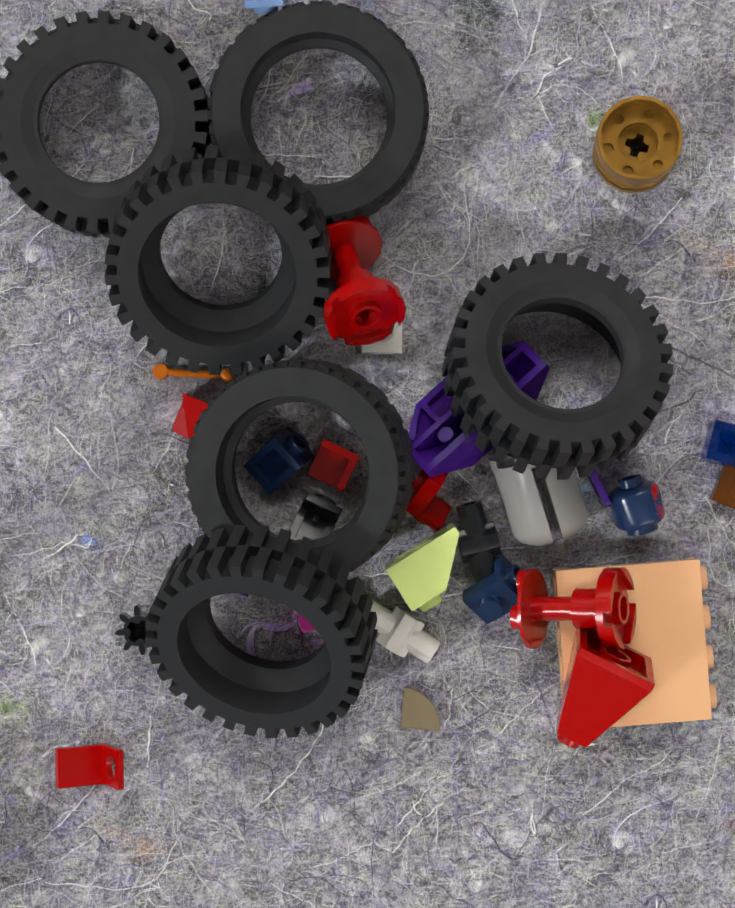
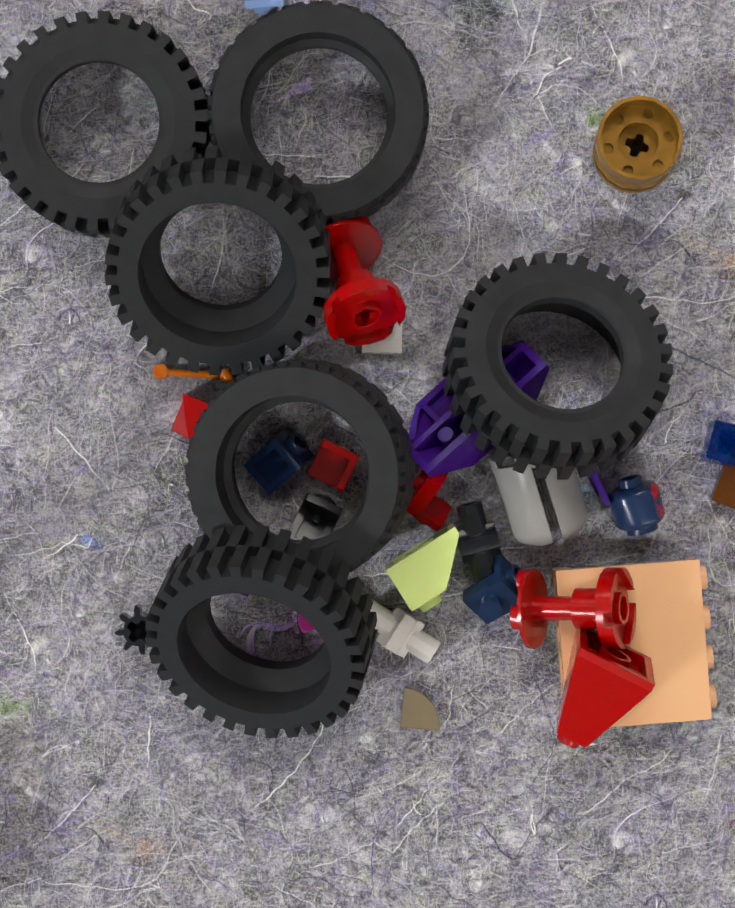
red bracket [55,743,124,790] -> none

